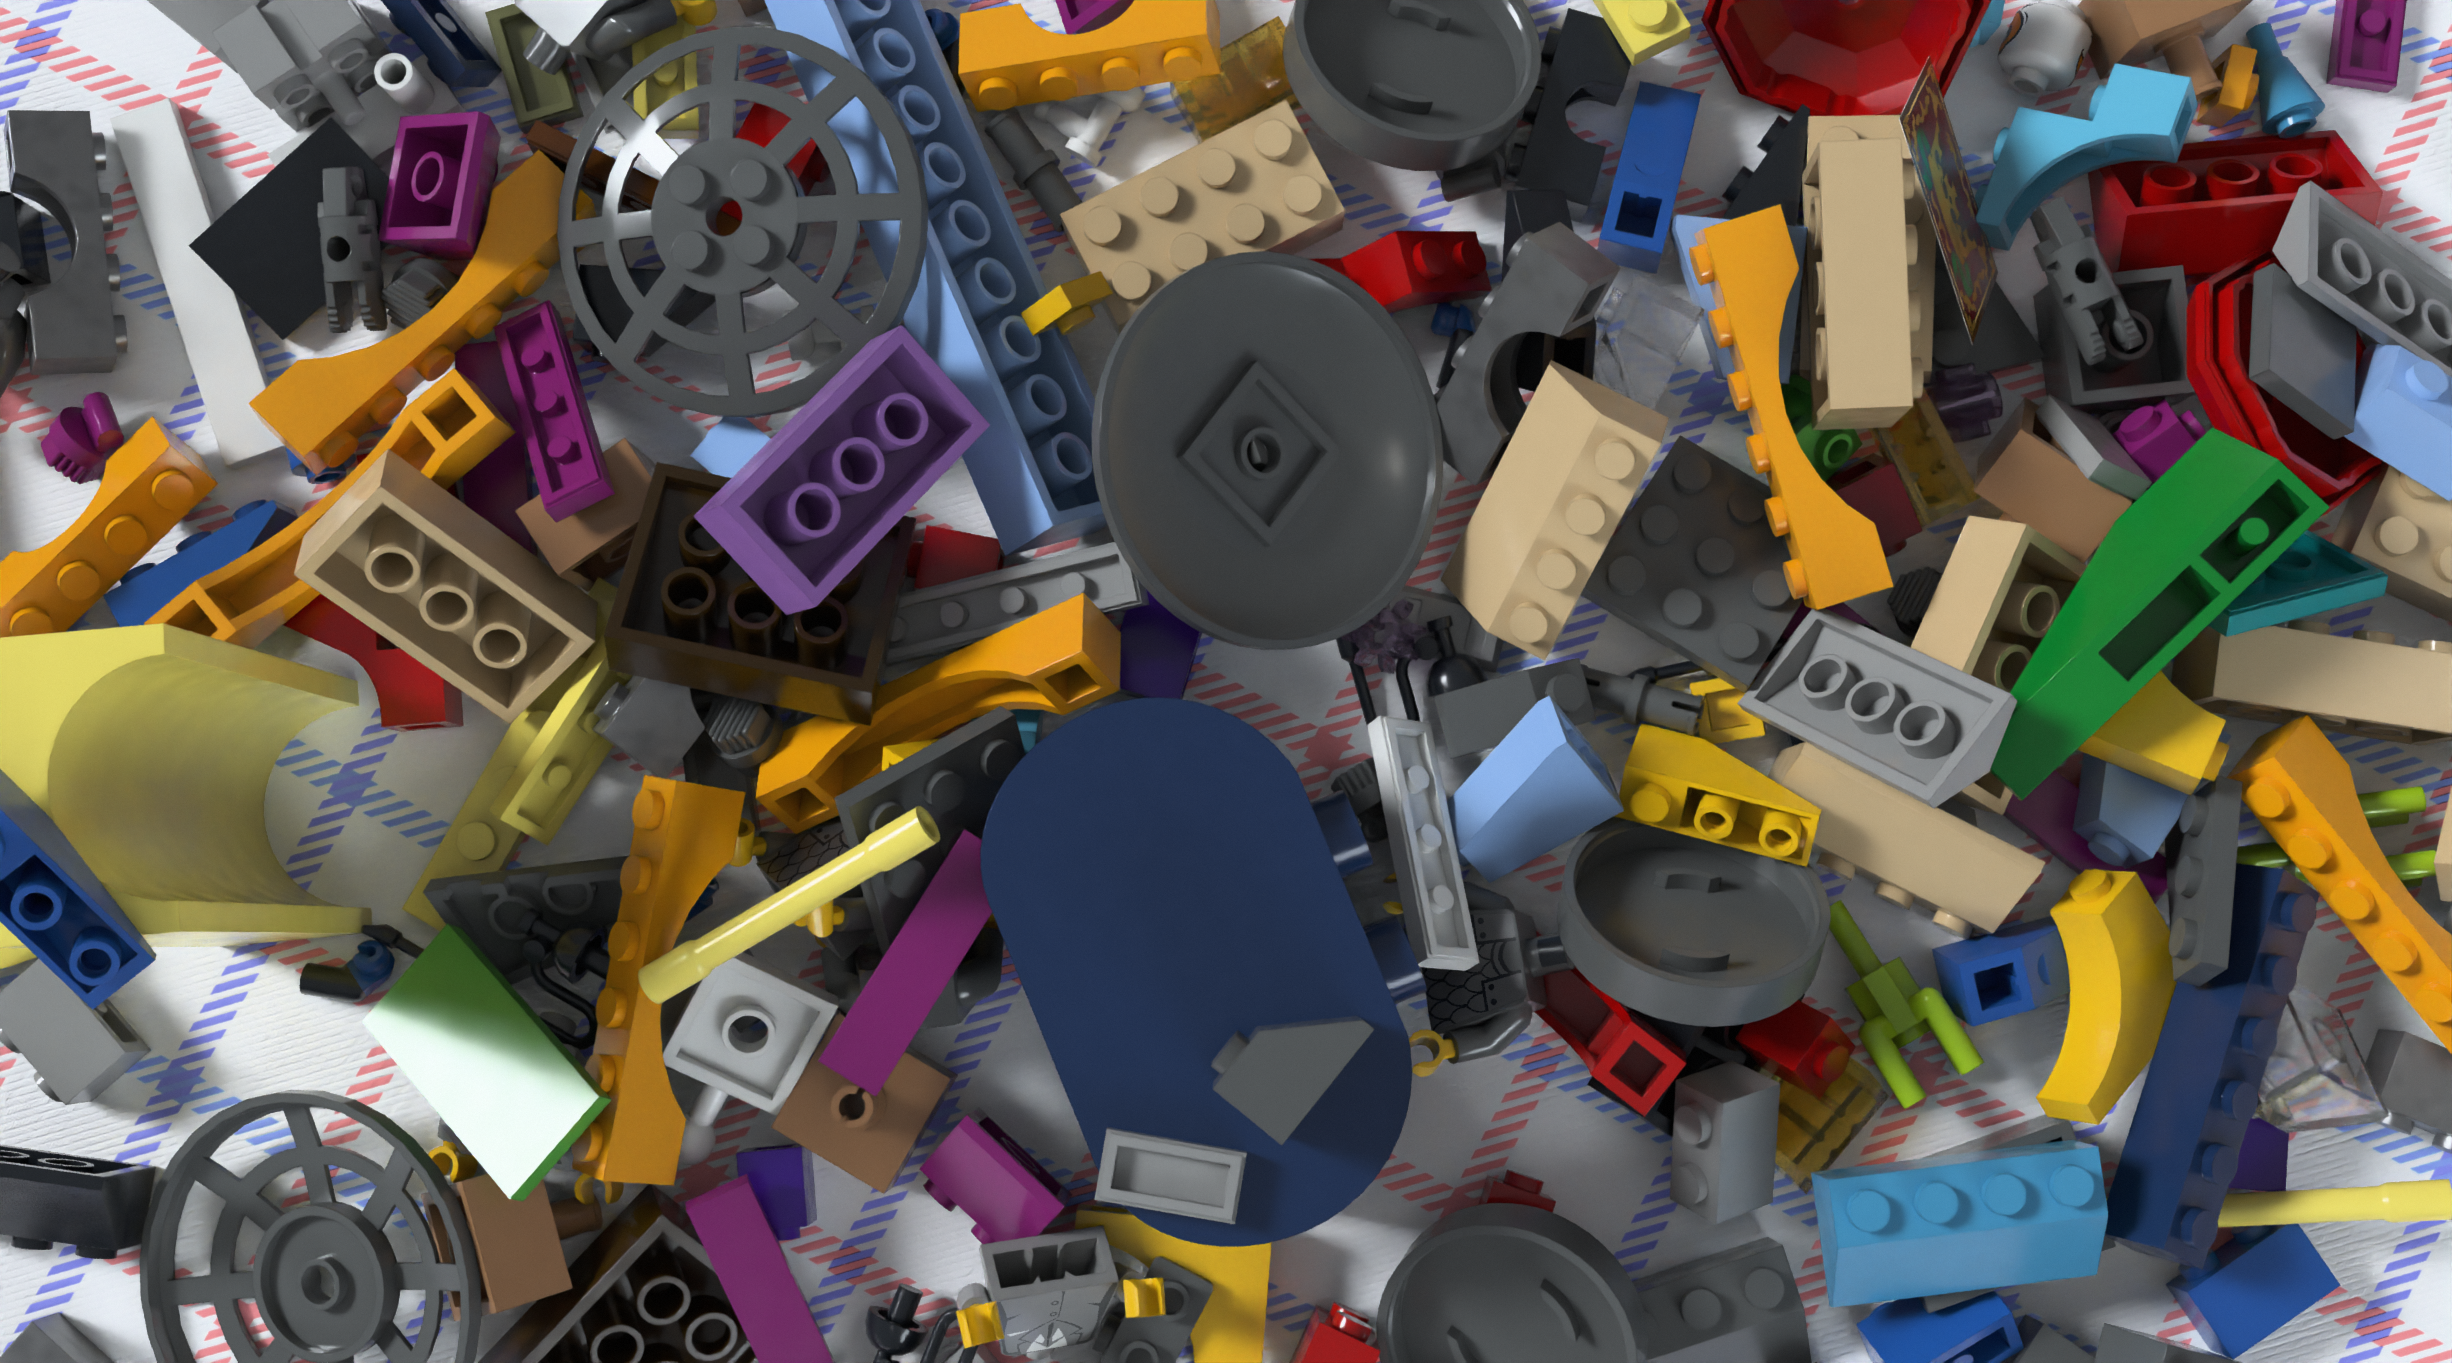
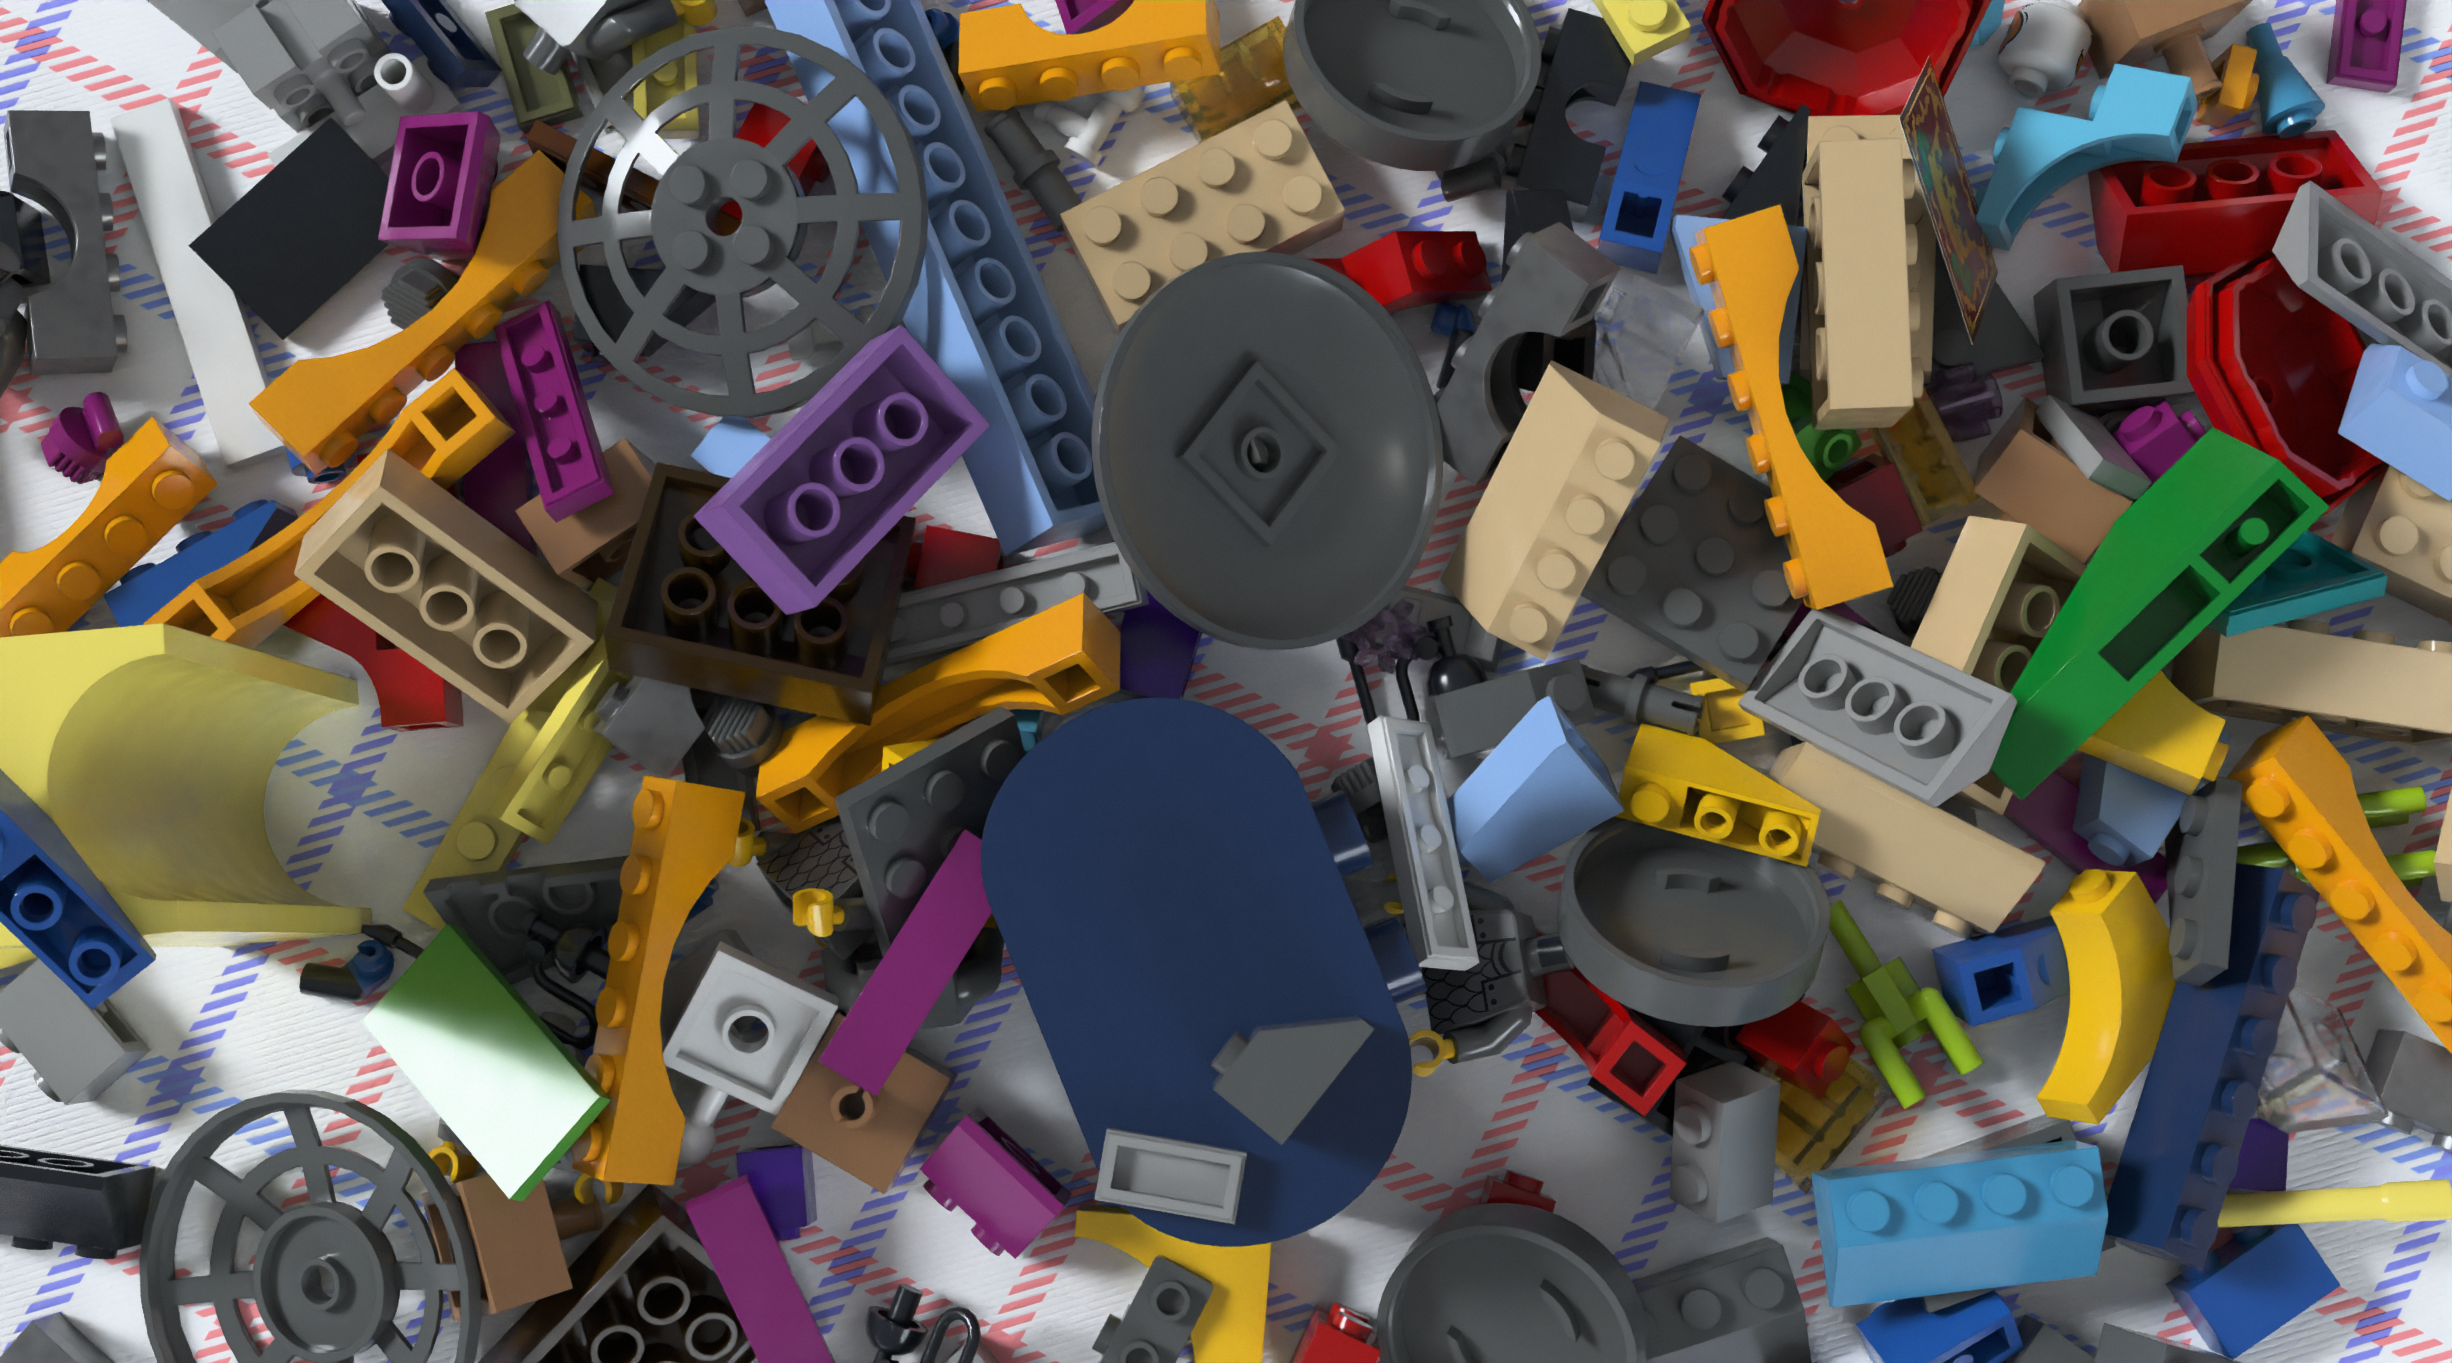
dark grey hinge [318,166,388,333] -> none
light yellow piece [638,806,940,1004] -> none
light grey torso [956,1225,1166,1360] -> none
yellow plate [1021,271,1113,336] -> none
dark grey hinge [2030,197,2143,366] -> none
dark grey tile [2249,263,2357,440] -> none

